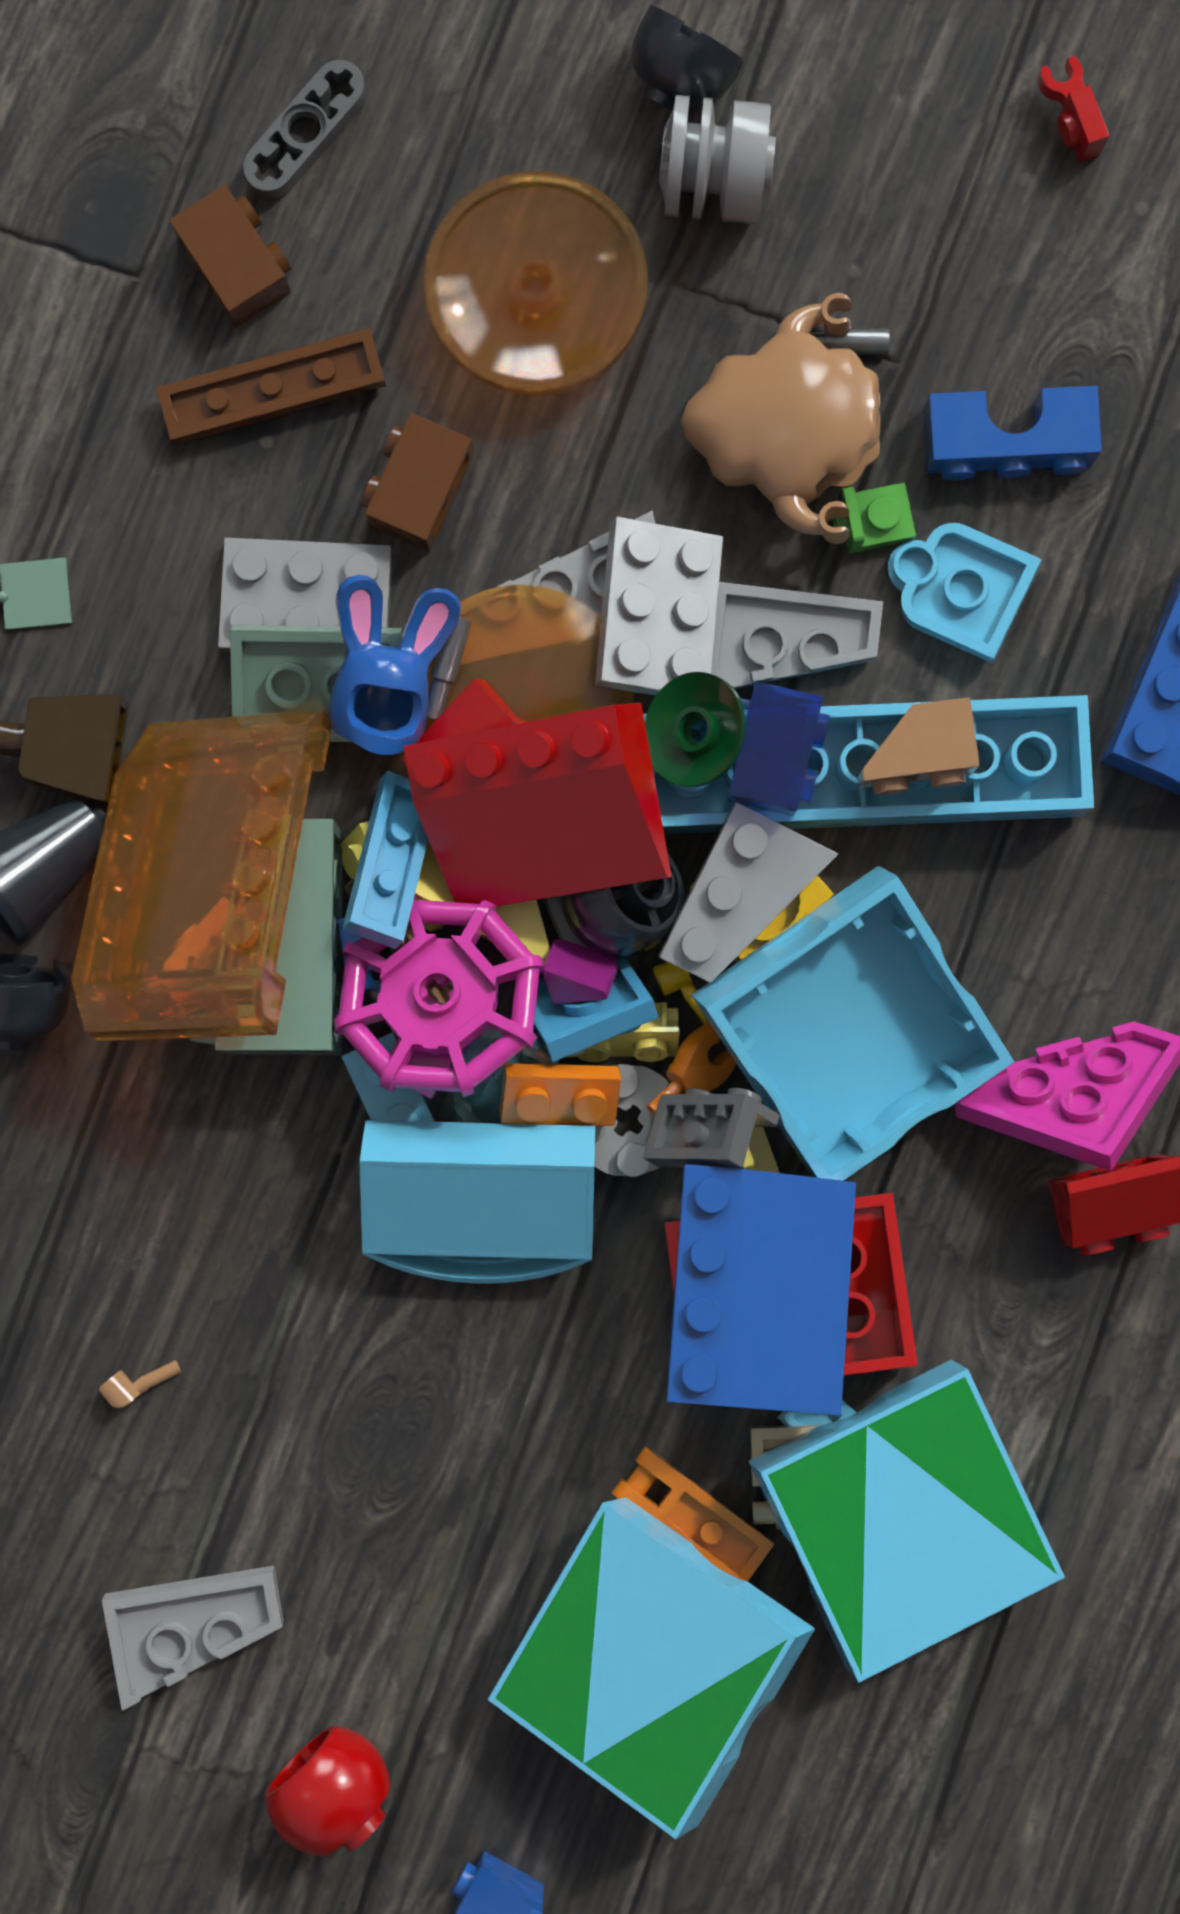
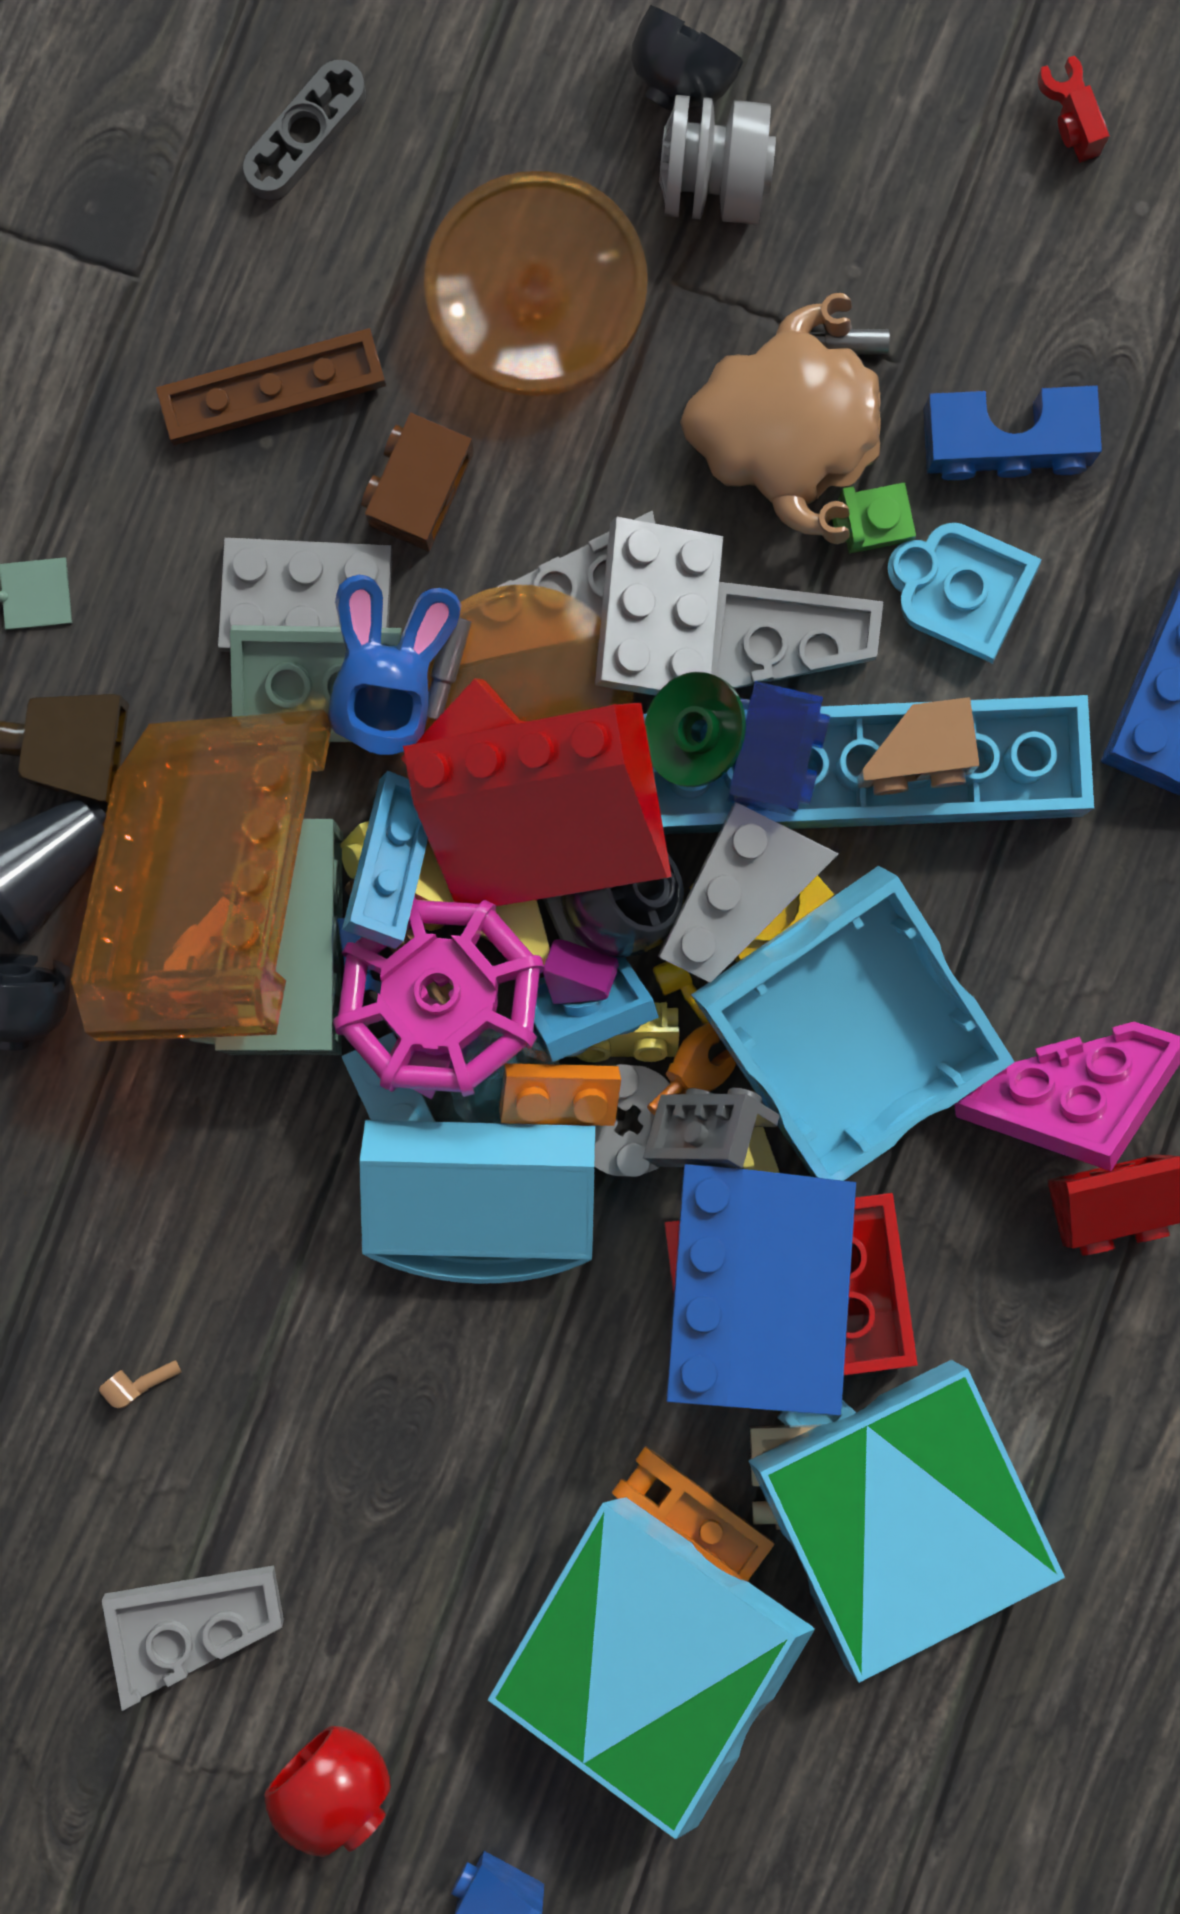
reddish brown brick [169,184,292,328] -> none

